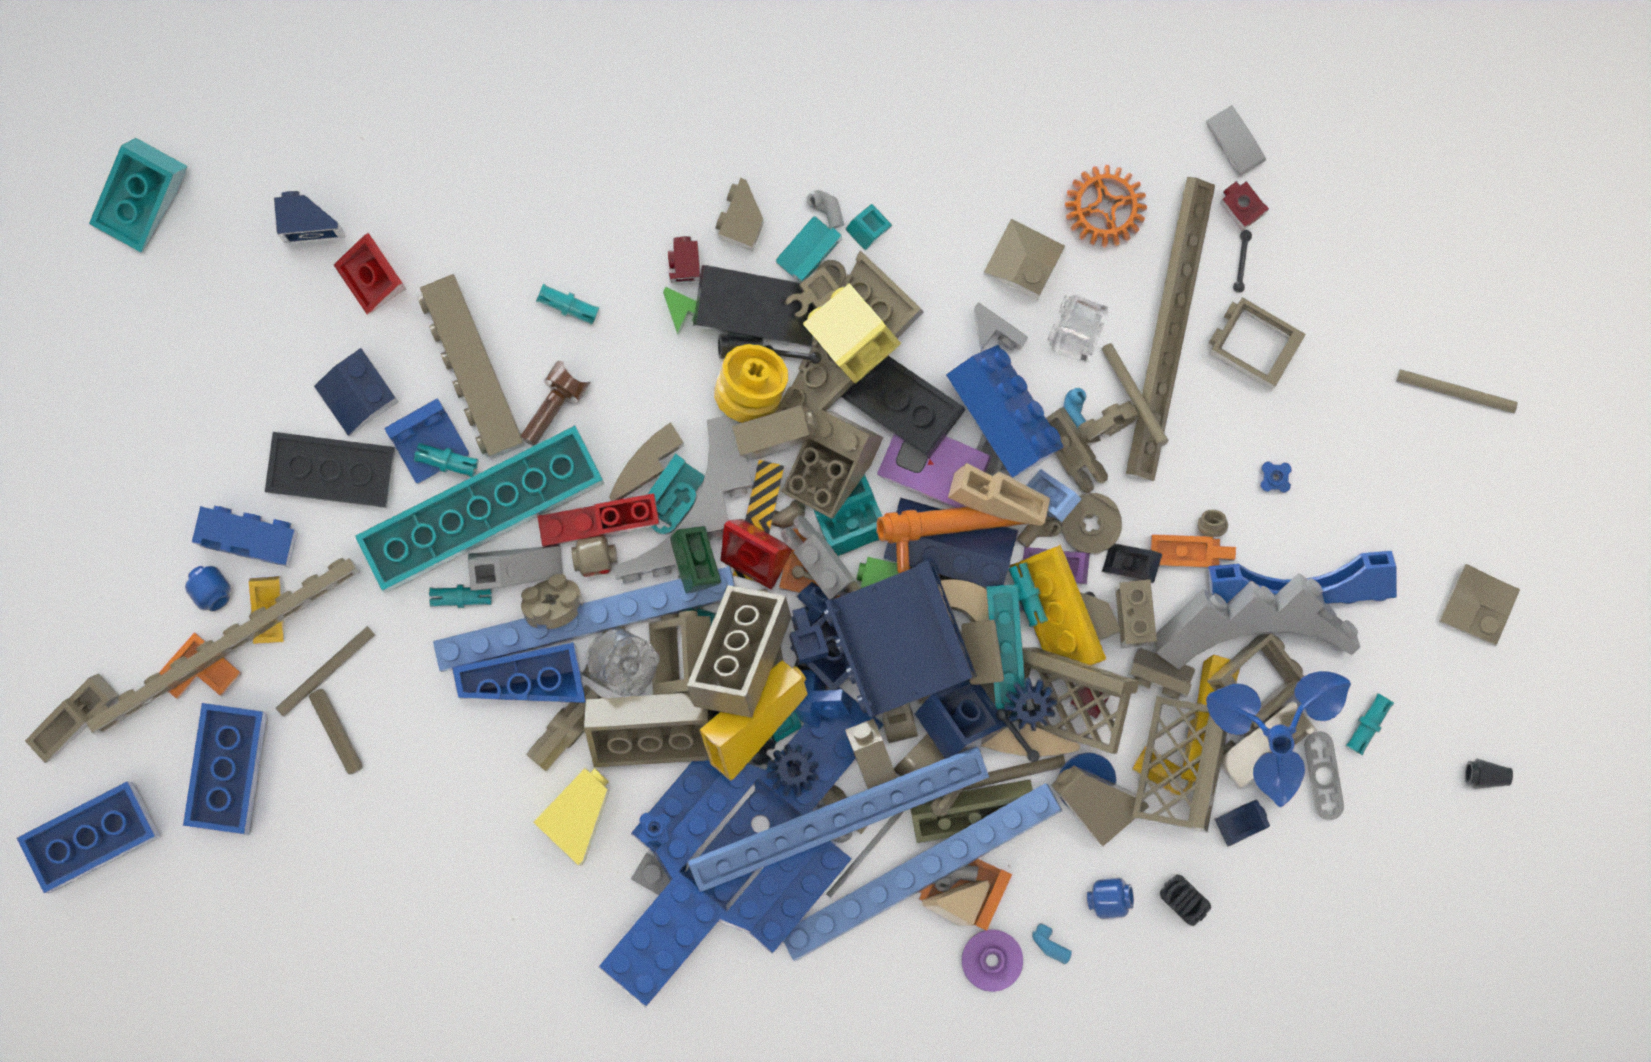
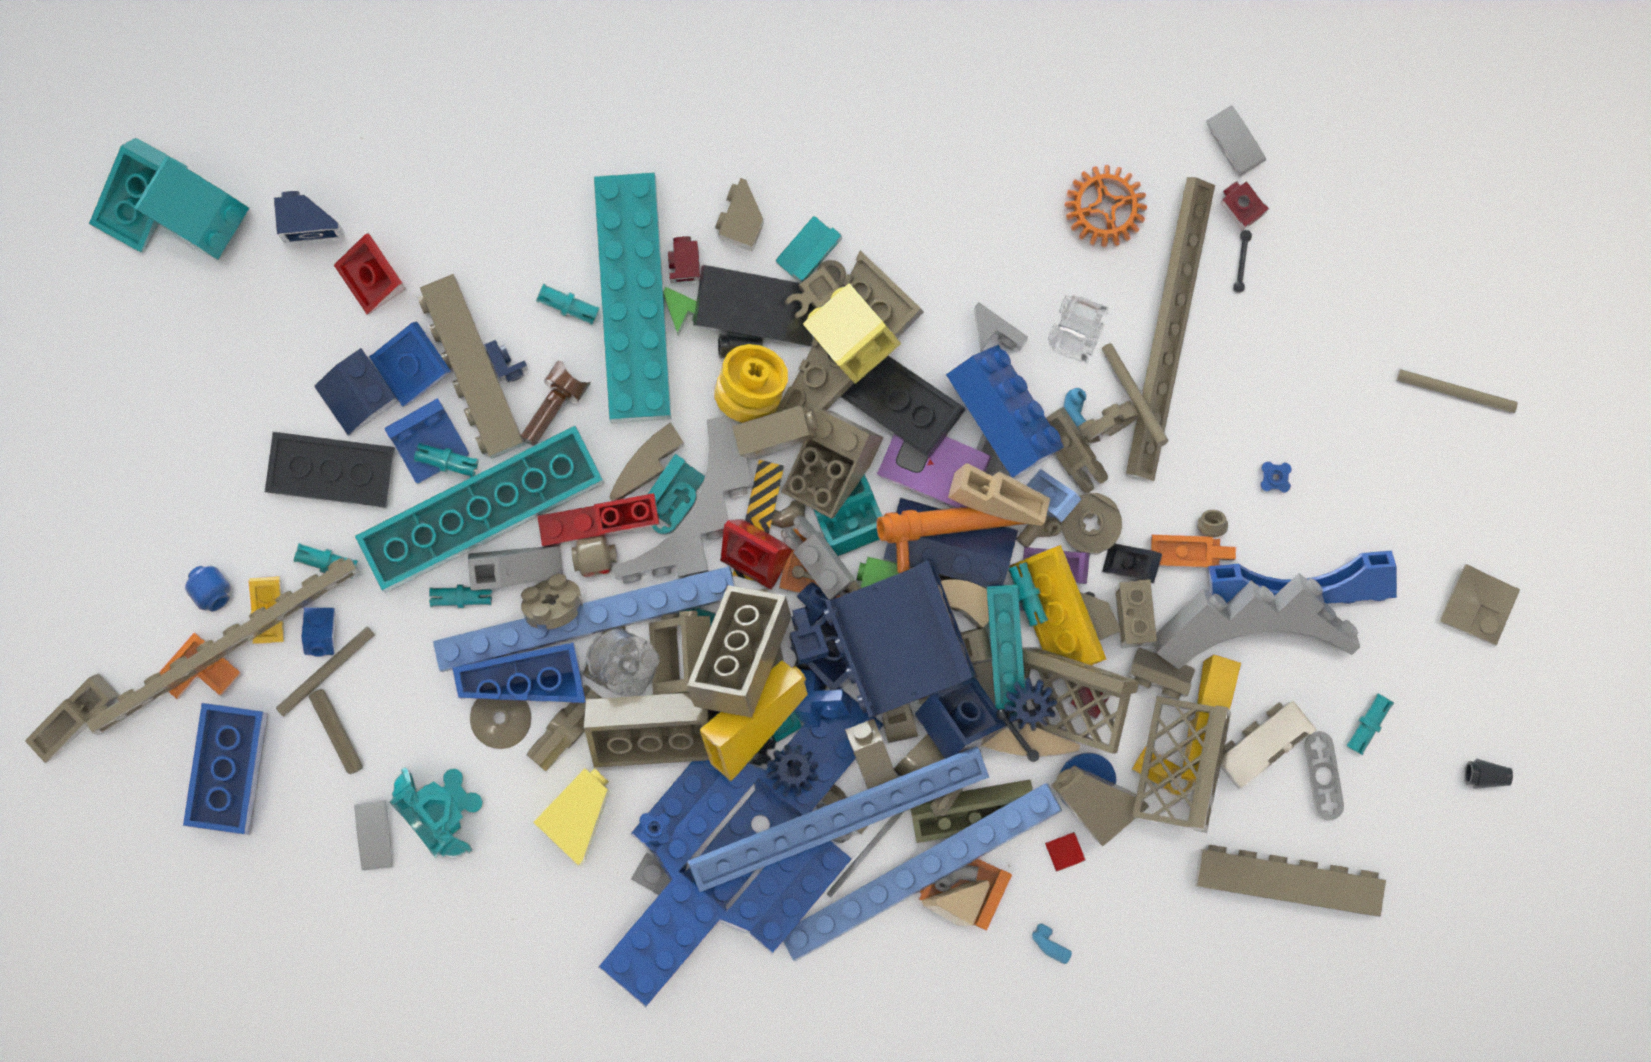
blue brick [16,781,160,893] -> none
blue wedge [192,505,298,567] -> none
dark green slope [670,526,721,594] -> none
black hinge [764,345,822,364] -> none
light grey arm [807,190,844,229] -> none
teal slope [846,204,893,250] -> none
dark tan slope [961,620,1004,685] -> none
dark tan bar [962,755,1065,791] -> none
medium lavender dish [962,930,1023,992] -> none
dark tan slope [984,219,1065,300] -> none
blue head [1087,877,1134,920] -> none
black gear [1159,874,1211,926] -> none
blue plant [1206,671,1351,807] -> none
dark tan window [1207,633,1304,728] -> none
dark tan window [1208,297,1306,390] -> none
dark blue bracket [1214,799,1270,847] -> none
none -> teal slope [134,156,249,260]
none -> teal pin [293,543,358,579]
none -> blue bracket [301,607,336,657]
none -> light grey slope [354,801,393,870]
none -> blue plate [369,321,451,407]
none -> teal piece [389,767,483,859]
none -> dark tan dish [470,699,531,749]
none -> dark blue bracket [484,340,528,383]
none -> teal brick [594,172,672,423]
none -> red slope [1045,832,1086,872]
none -> dark tan brick [1194,845,1386,917]

